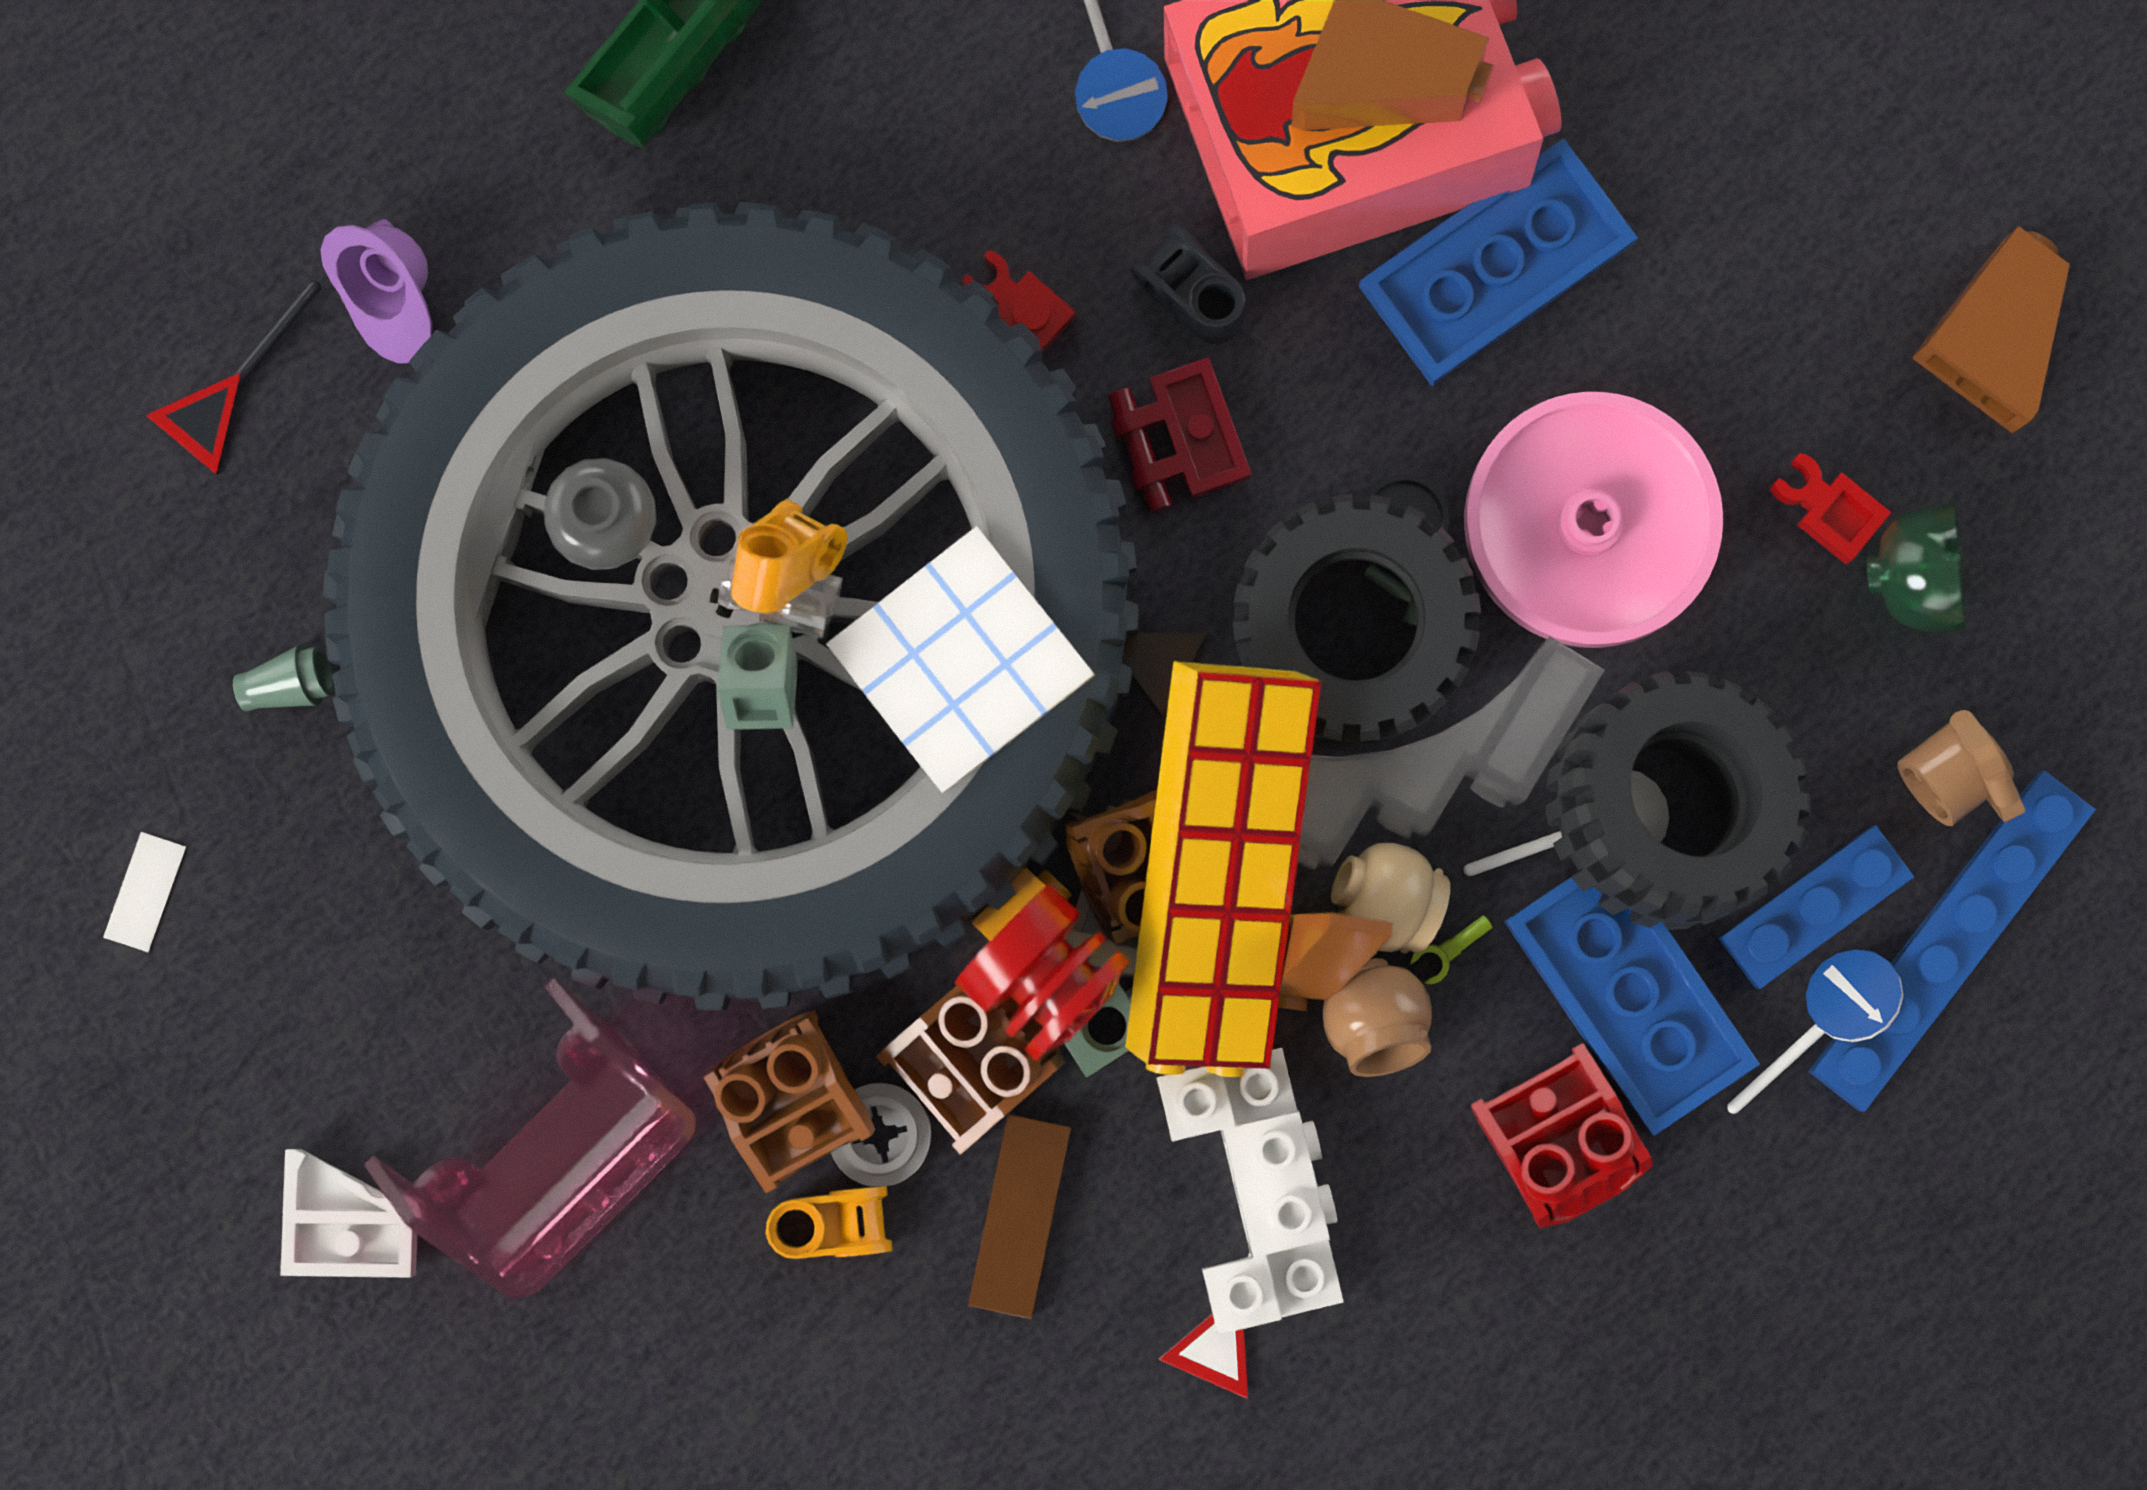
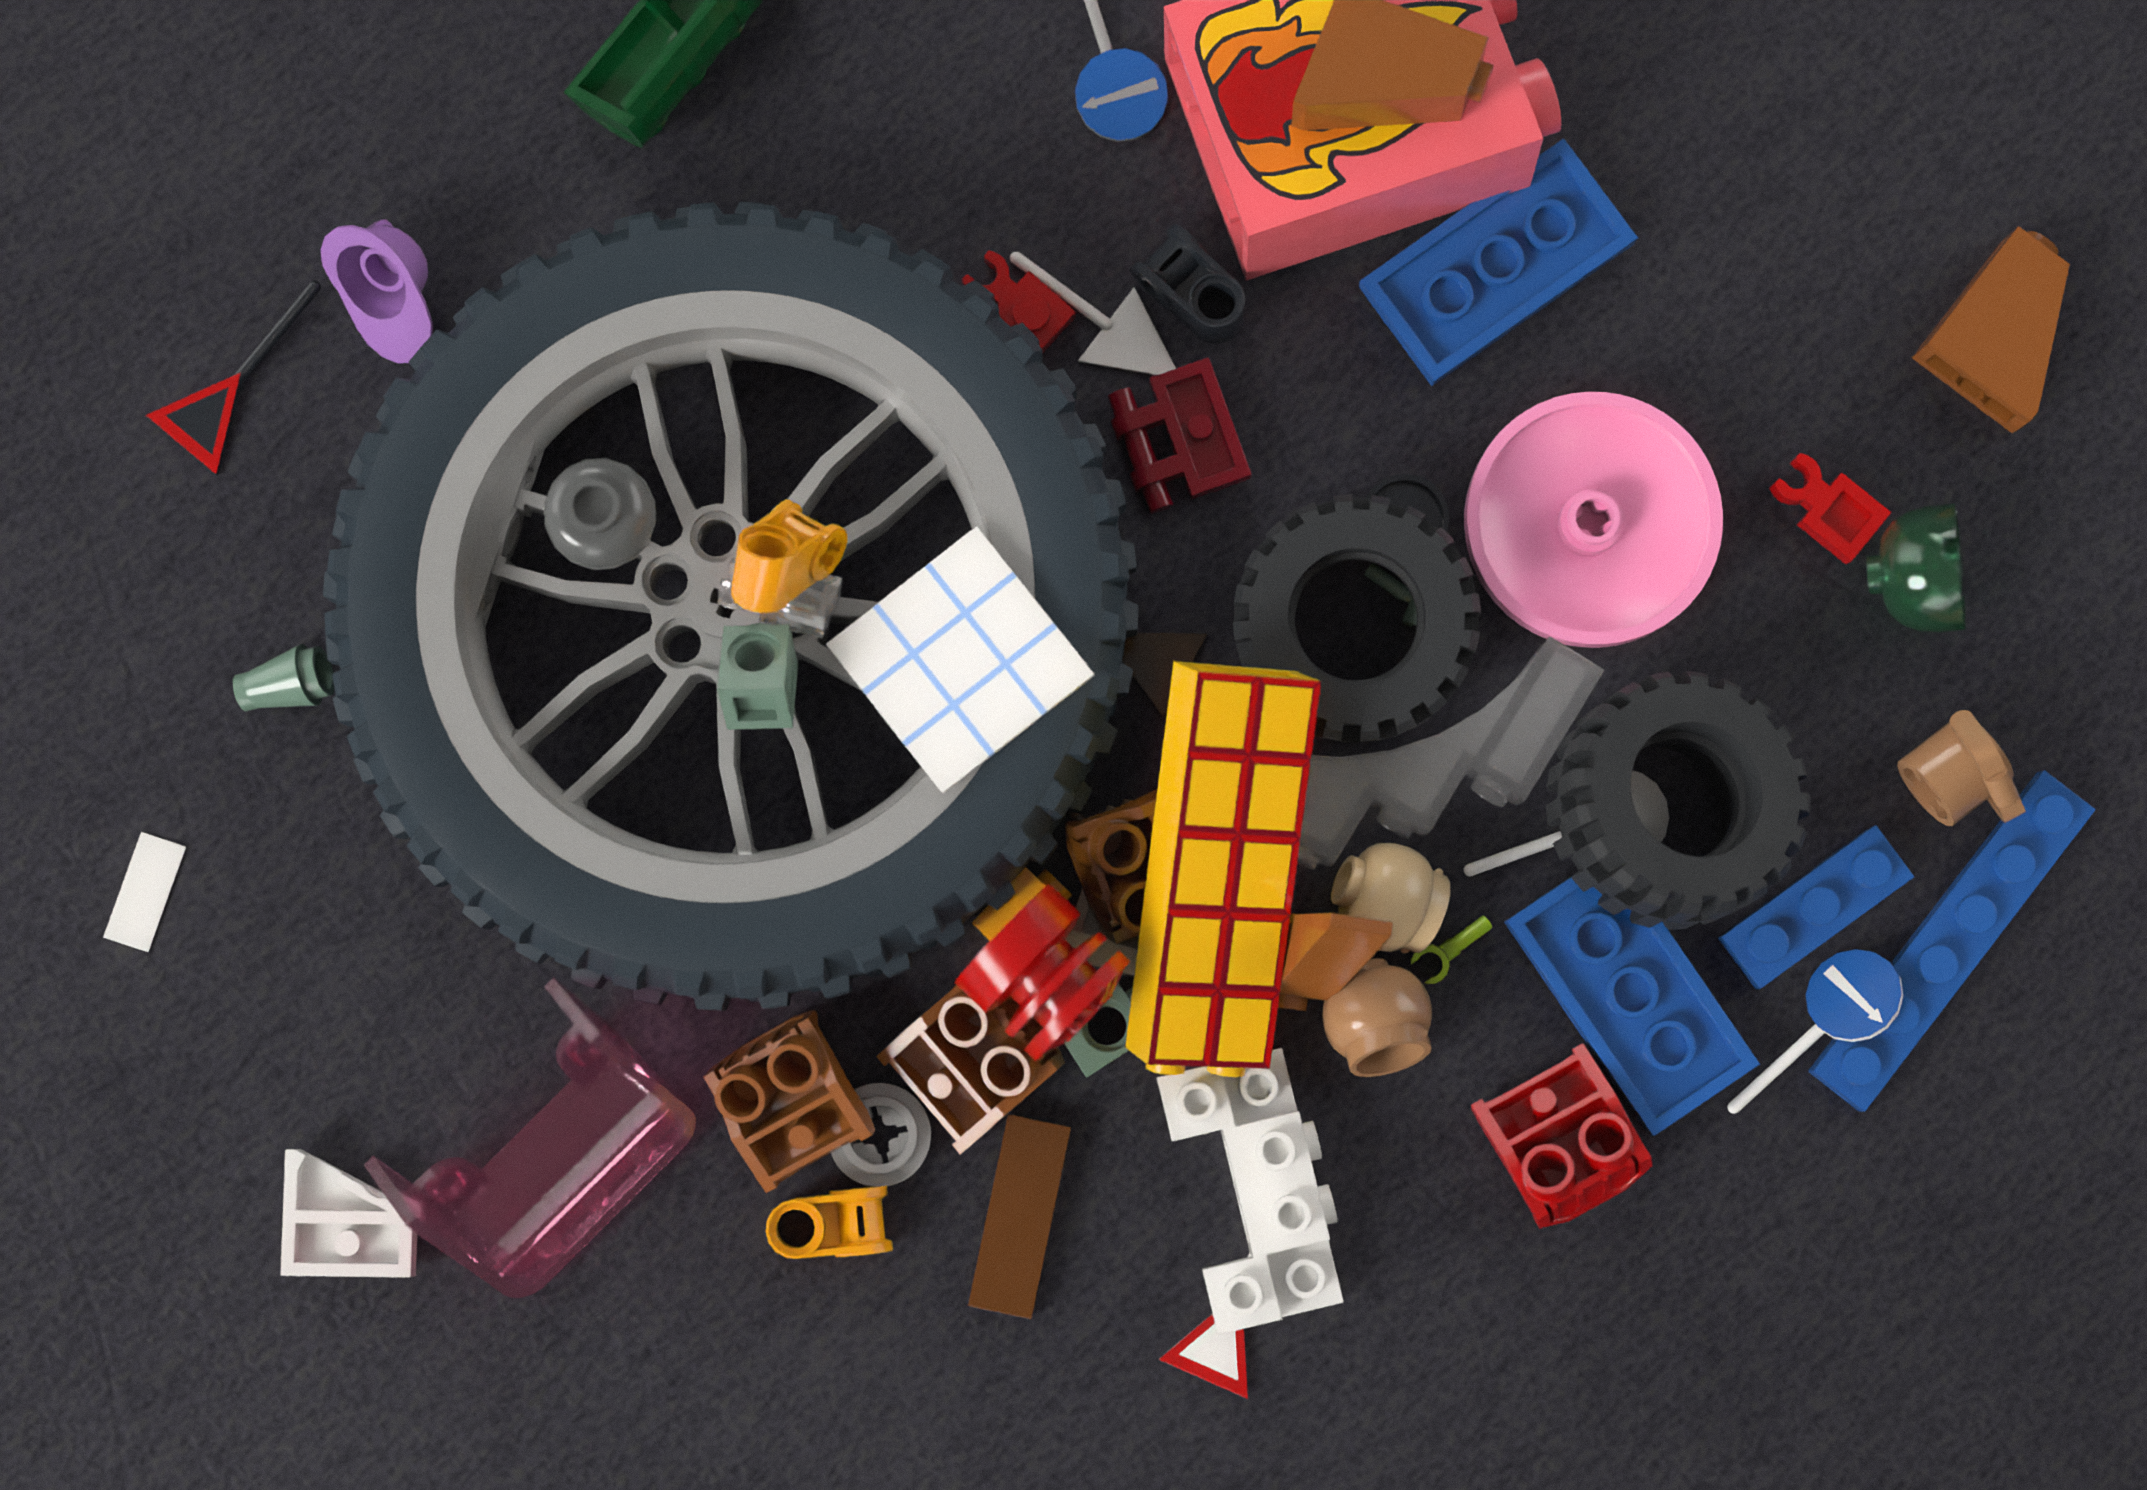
none -> white piece [1010,252,1176,376]

